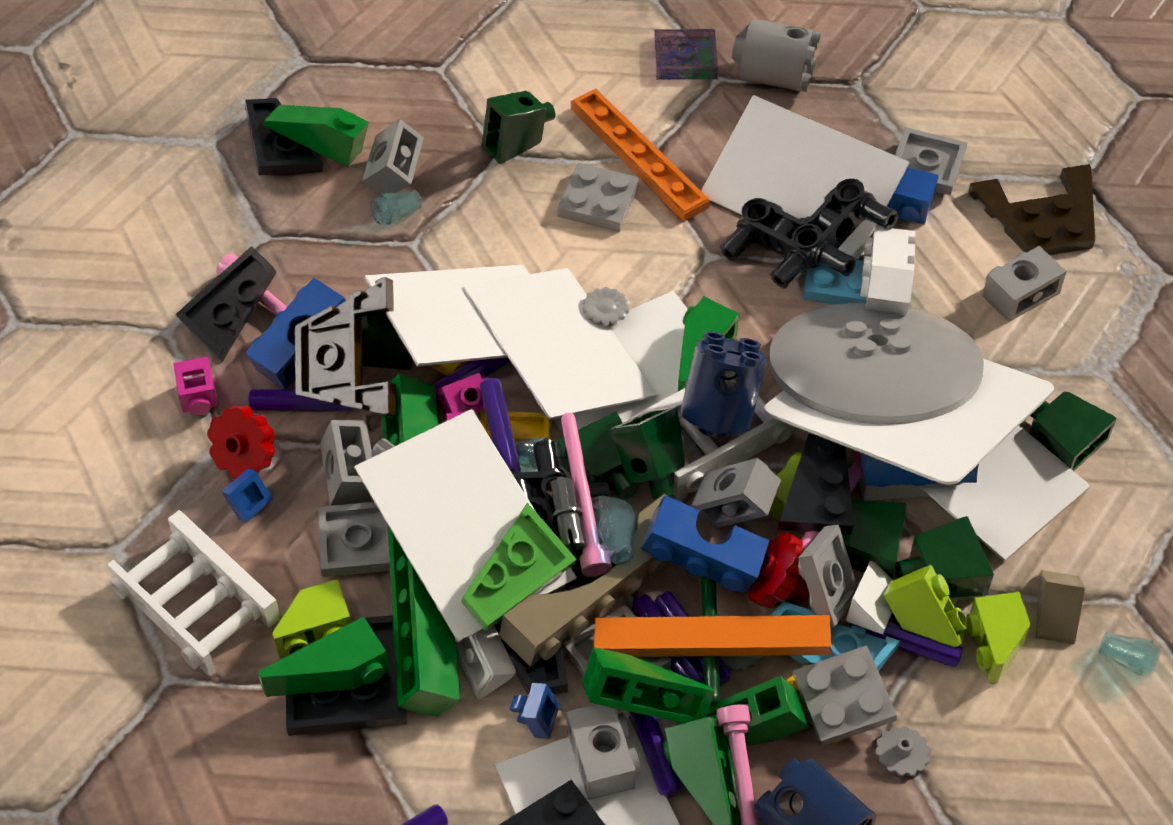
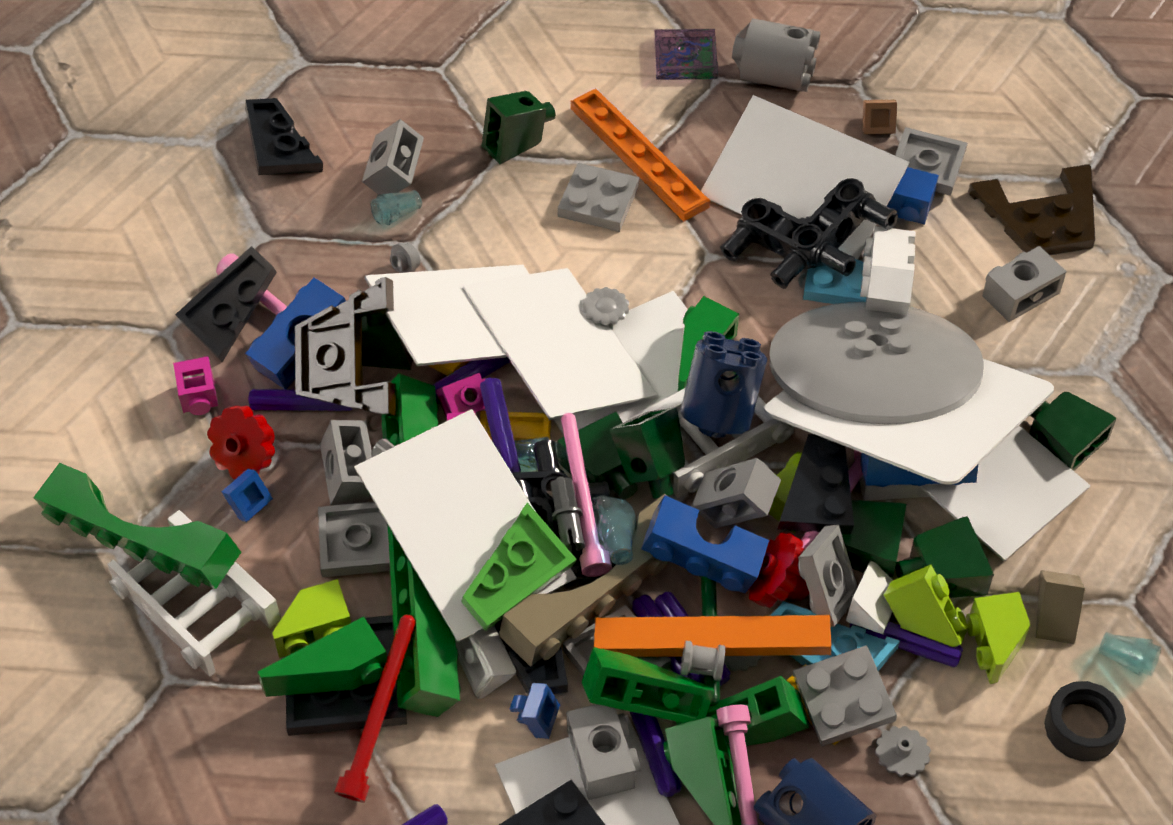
green slope [263,105,369,167] -> none
none -> green arch [33,462,241,589]
none -> red piece [334,615,415,803]
none -> light grey plate [390,243,420,273]
none -> light grey bush [681,641,725,681]
none -> medium nougat tile [862,99,897,134]
none -> black tyre [1044,681,1126,761]

